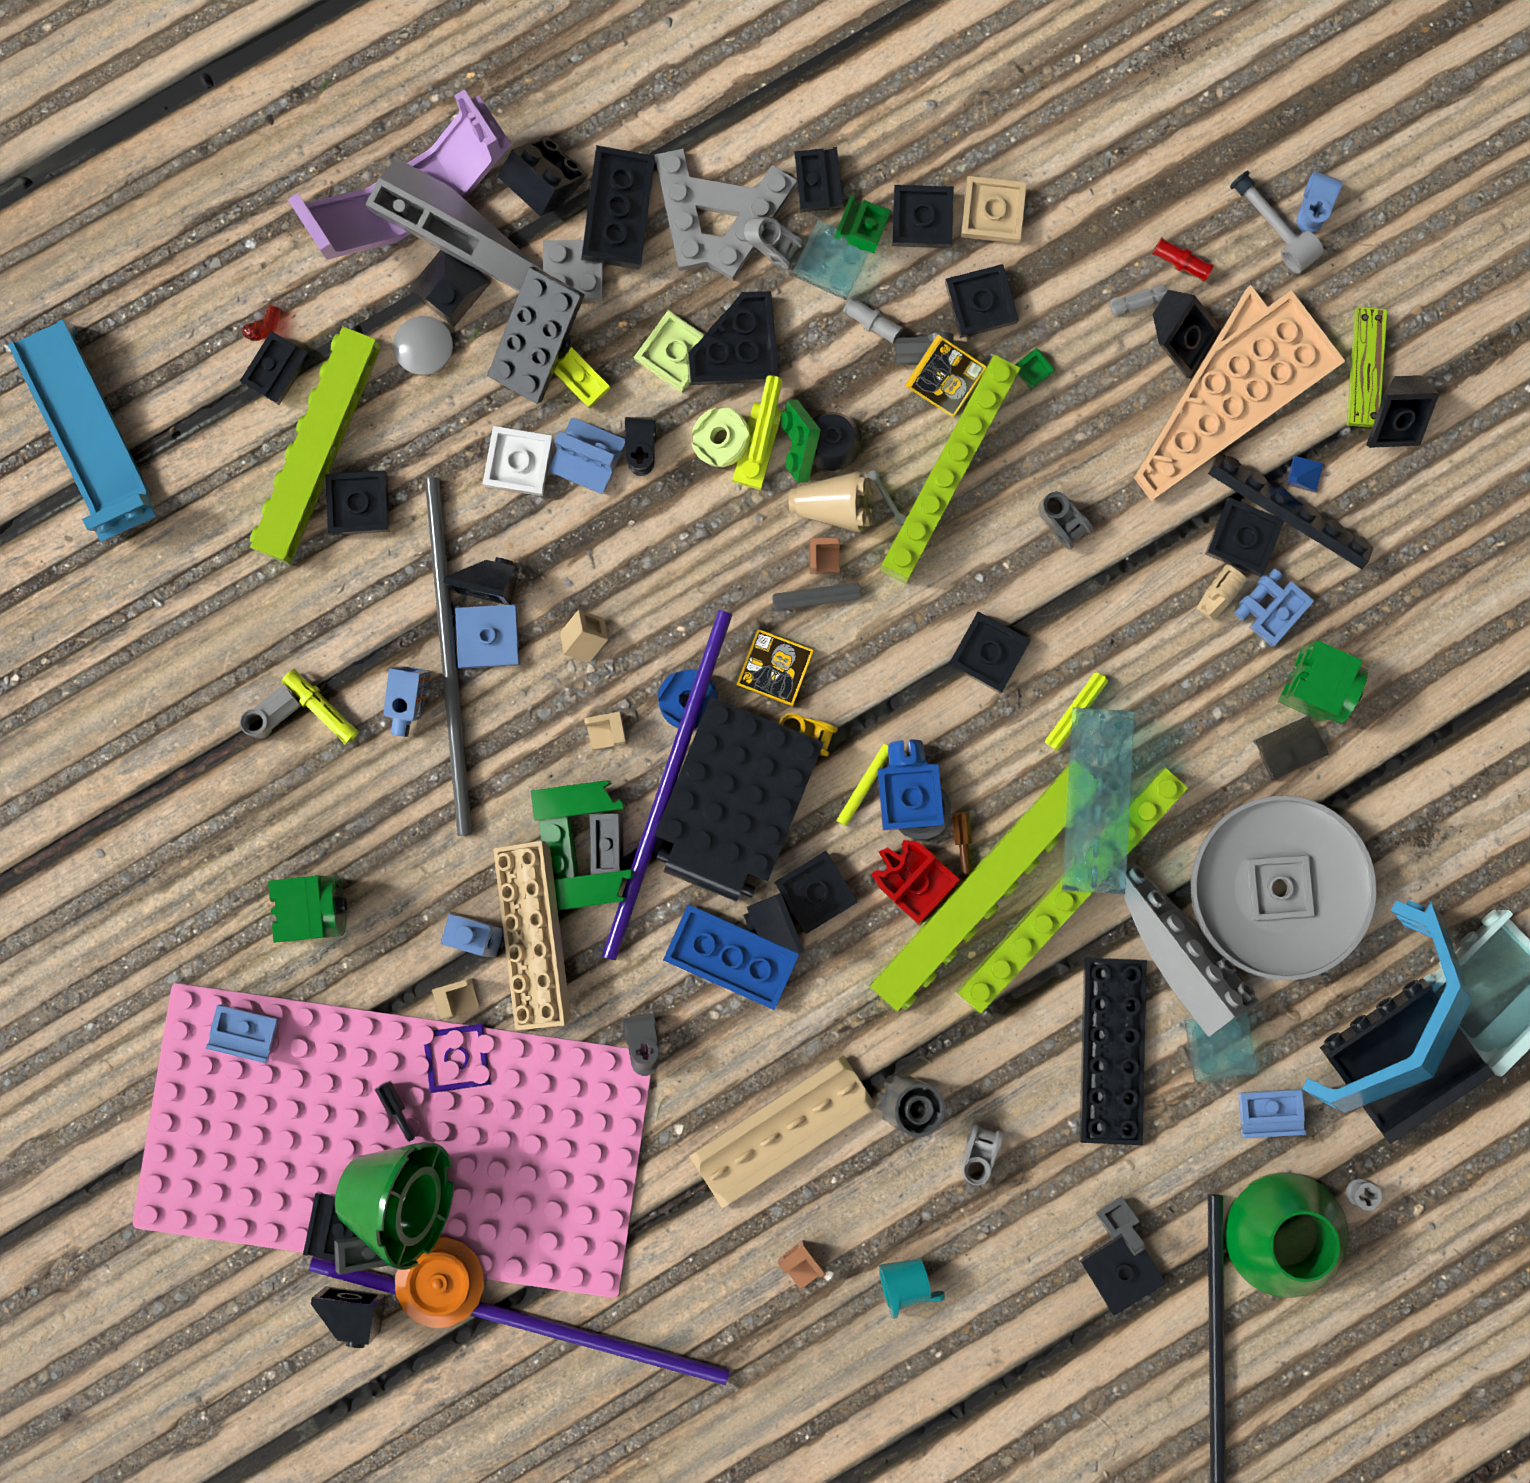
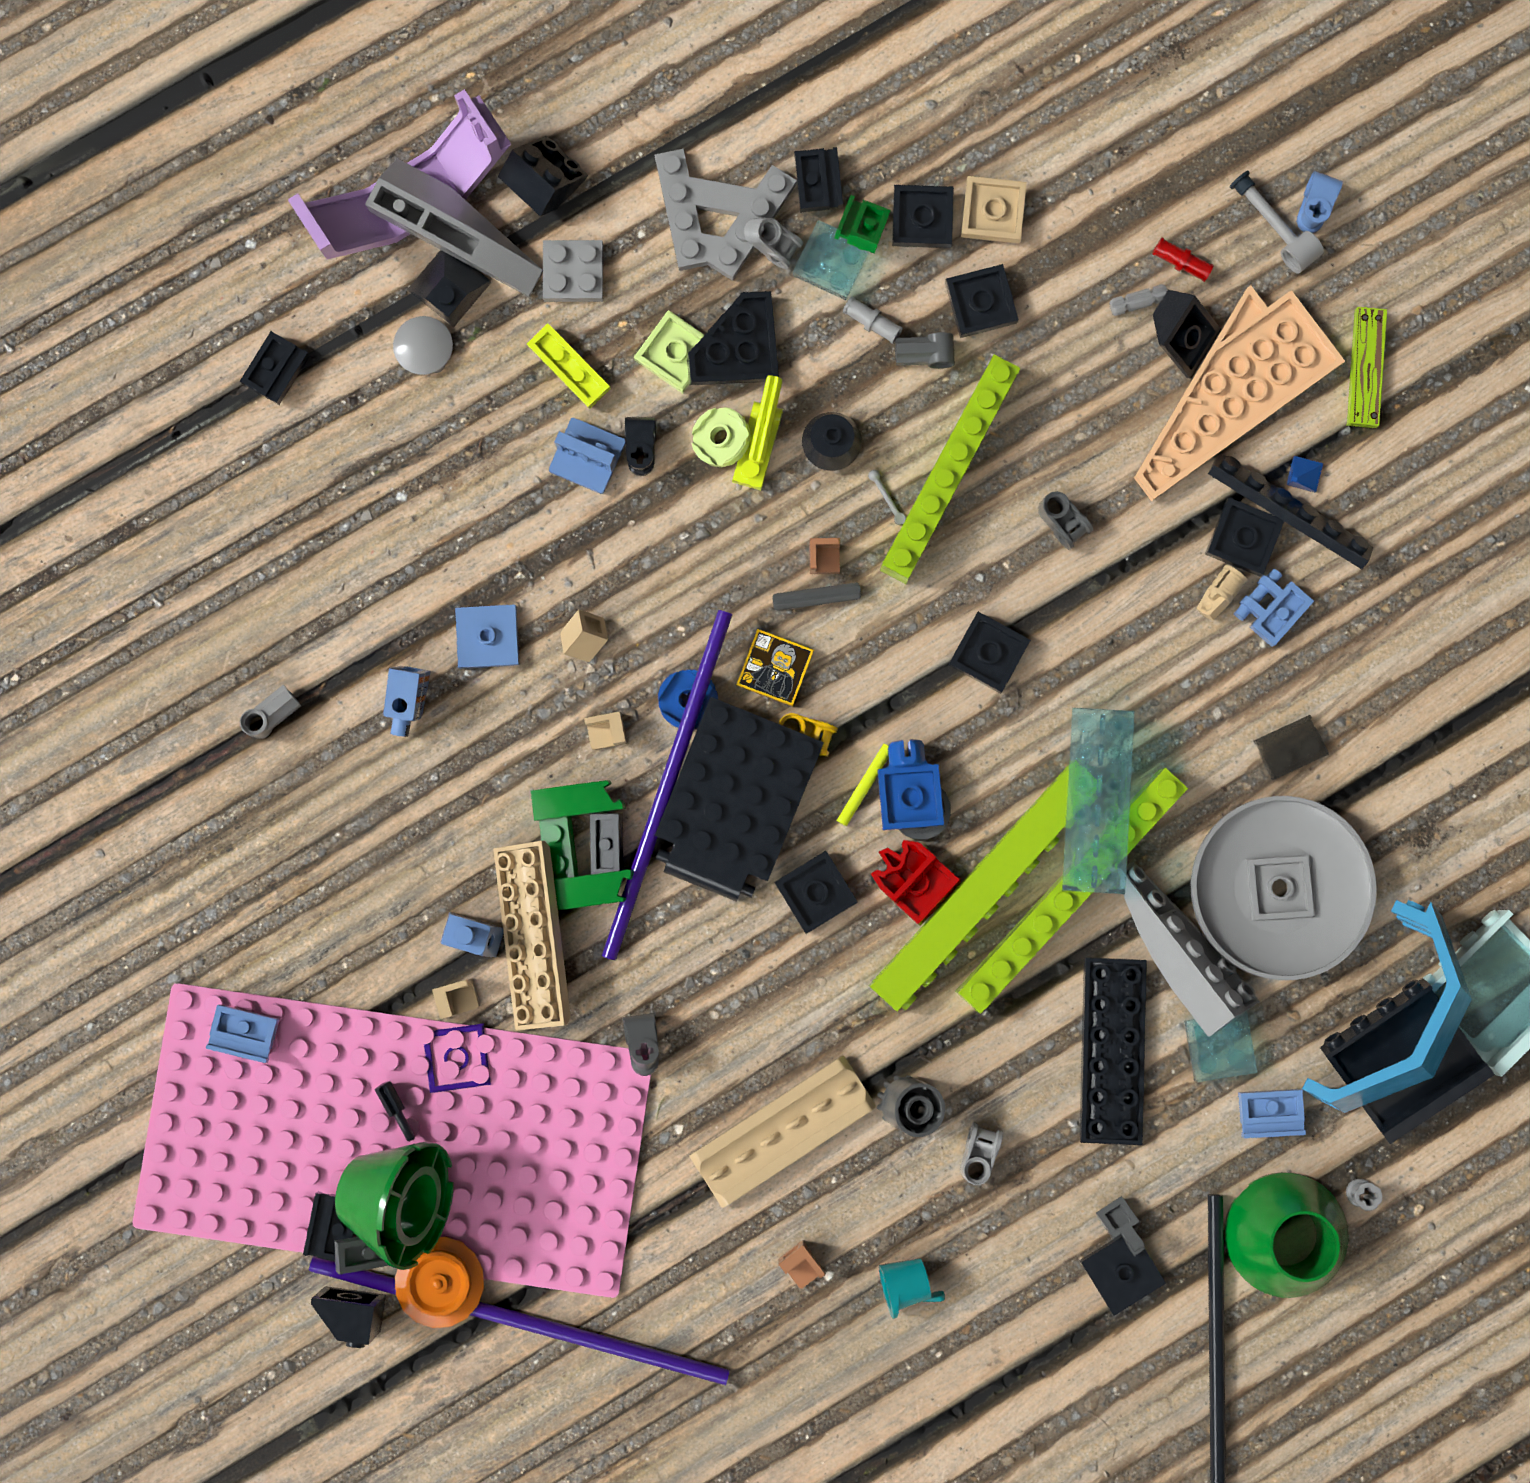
dark azure panel [7,319,156,542] -> none
clear red arm [242,305,282,341] -> none
lime brick [250,326,381,565] -> none
green piece [268,874,347,943] -> none
neon yellow pin [281,668,359,745] -> none
black plate [325,470,390,535] -> none
dark grey piece [425,477,473,836] -> none
black slope [443,557,519,605] -> none
white plate [483,426,553,496] -> none
plate [487,266,585,404] -> none
black plate [581,145,655,270] -> none
blue plate [663,904,799,1010] -> none
black slope [743,893,804,953] -> none
green plate [780,400,821,483] -> none
tan cone [789,471,873,532] -> none
tile [904,334,987,418] -> none
reddish brown axle [951,812,972,875] -> none
green tile [1015,347,1055,391] -> none
neon yellow axle [1045,672,1108,751] -> none
green piece [1278,640,1368,724] -> none
black slope [1366,375,1440,448] -> none

